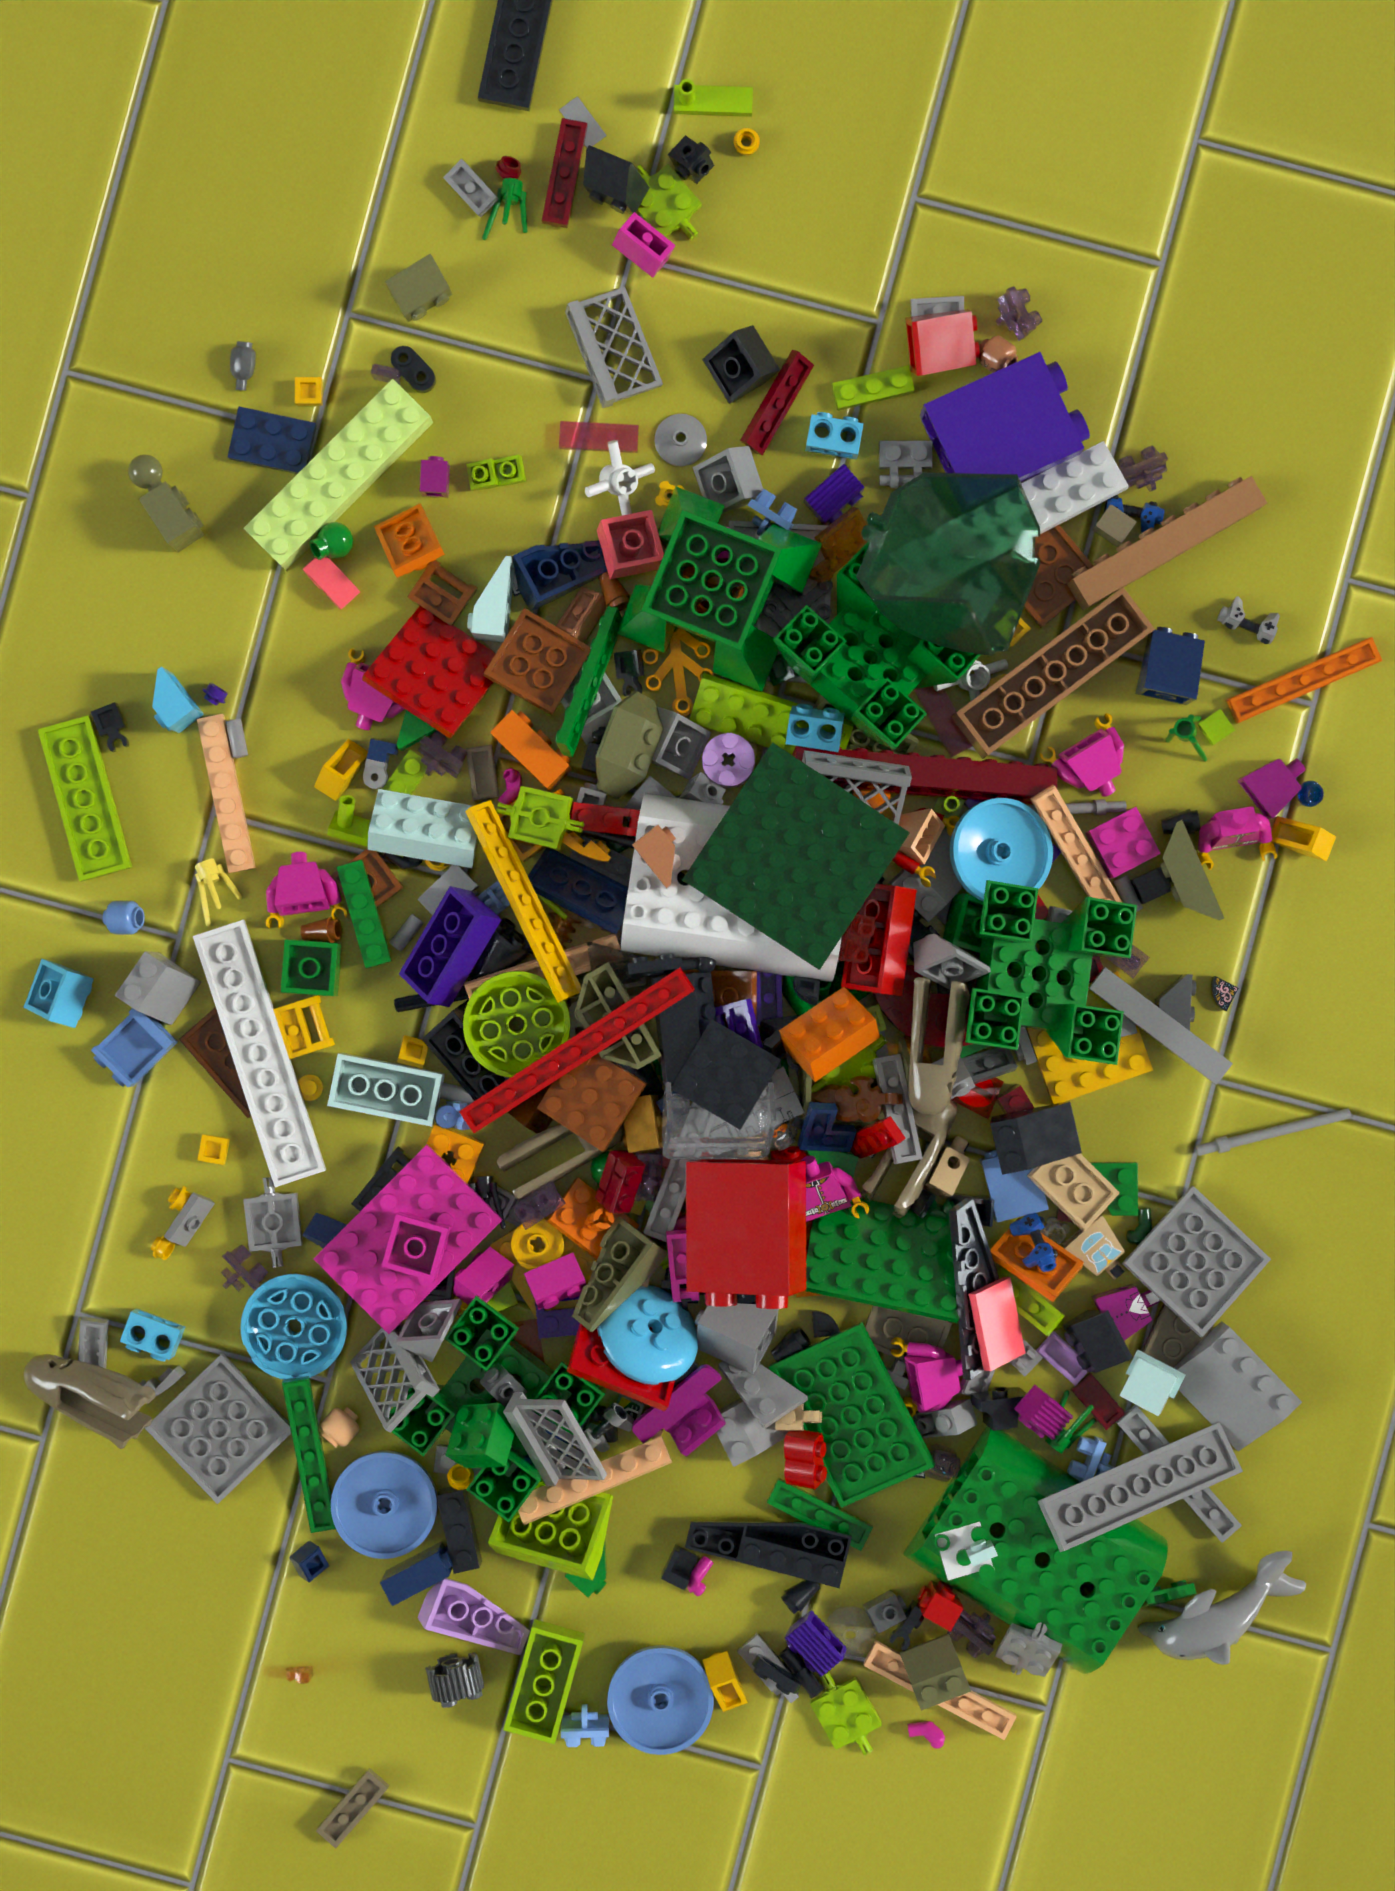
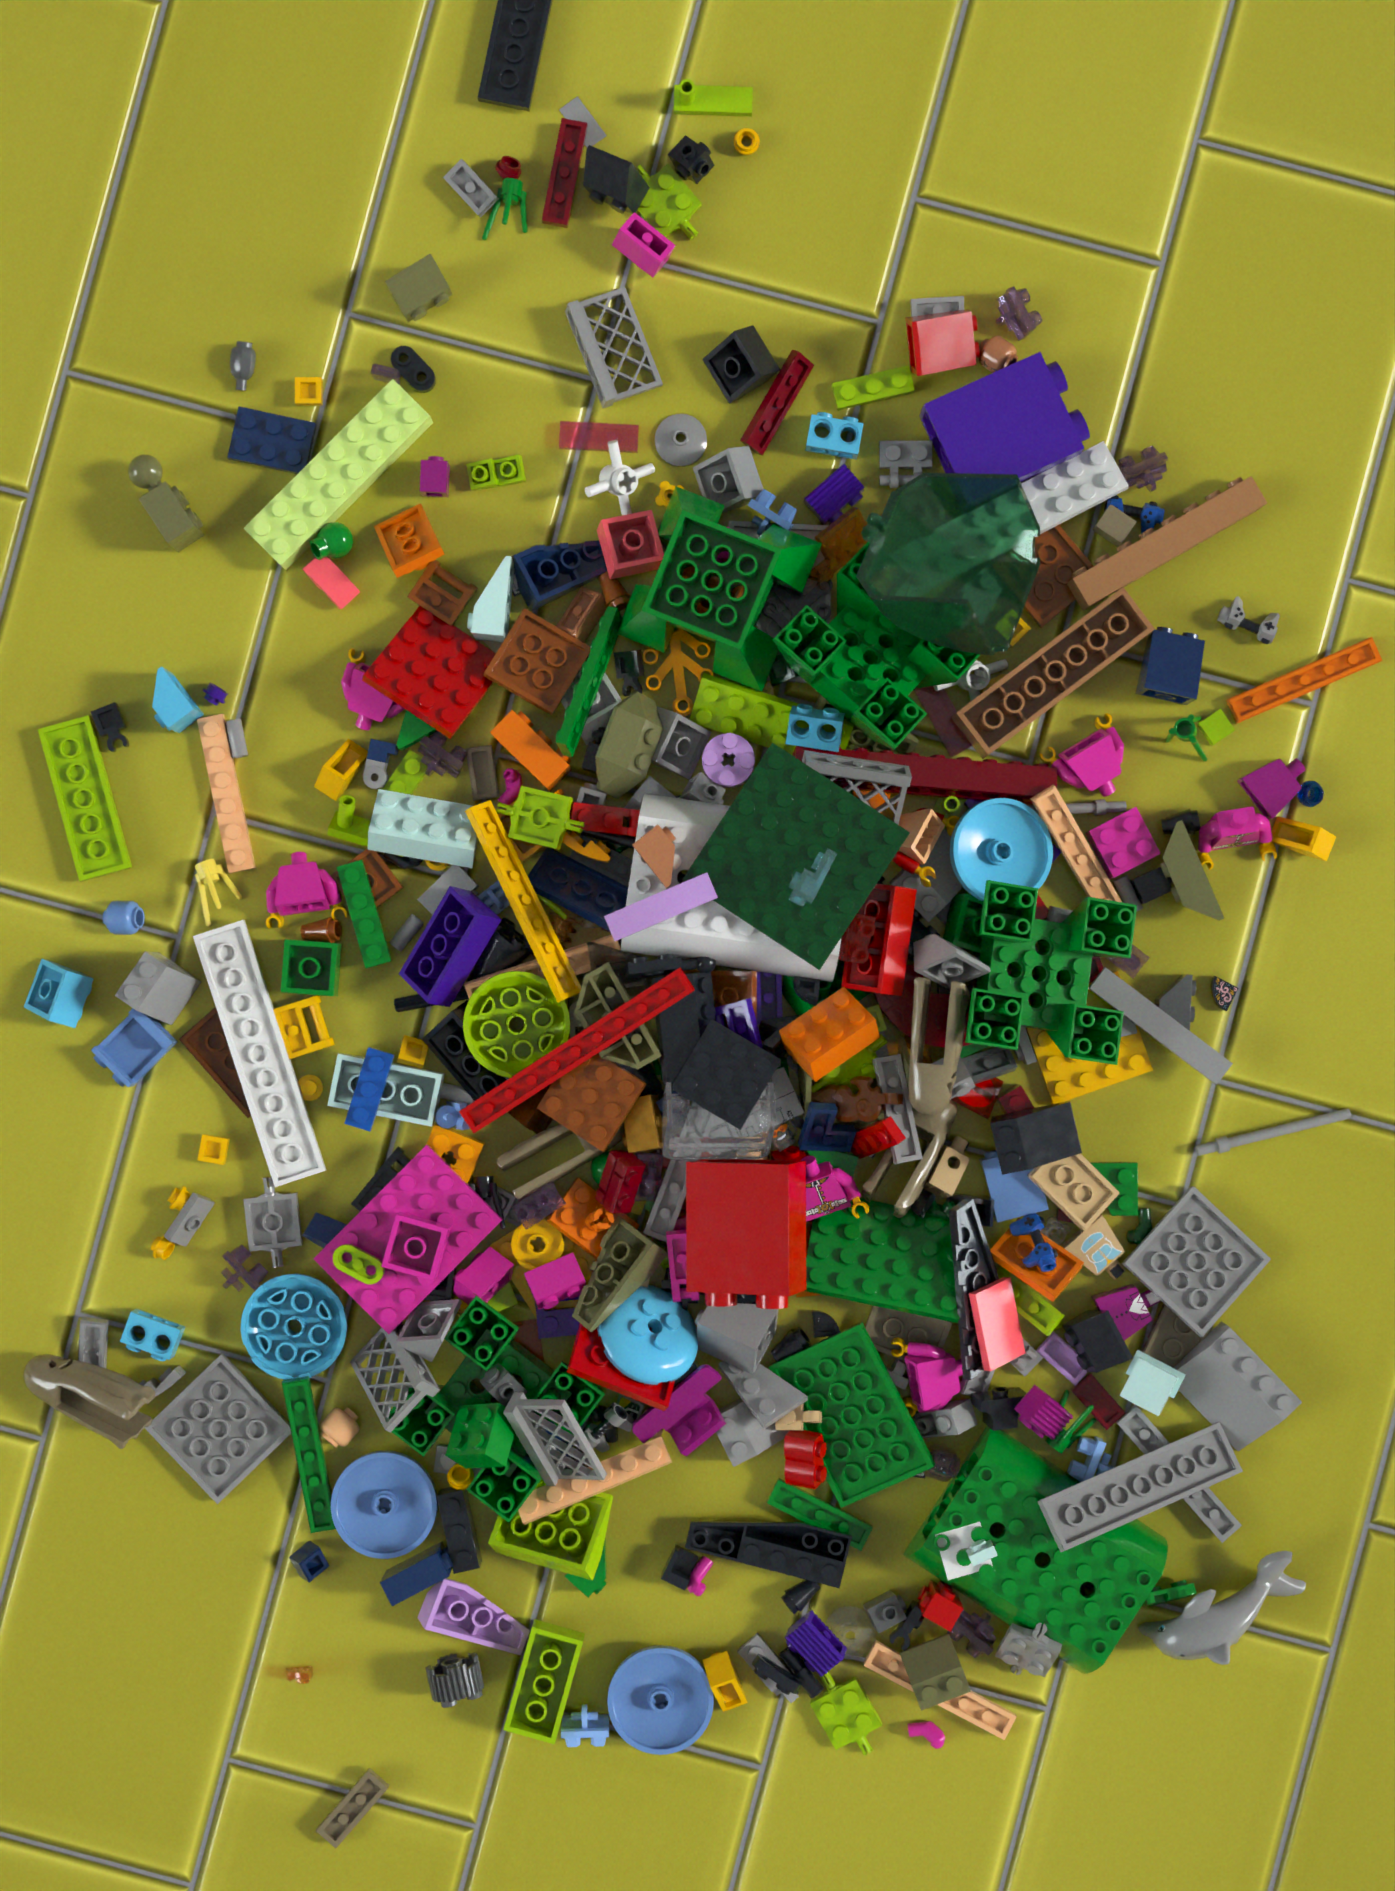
none -> lime plate [333,1244,385,1284]
none -> blue plate [344,1047,395,1132]
none -> lavender slope [604,873,718,942]
none -> clear light blue plate [788,848,837,907]

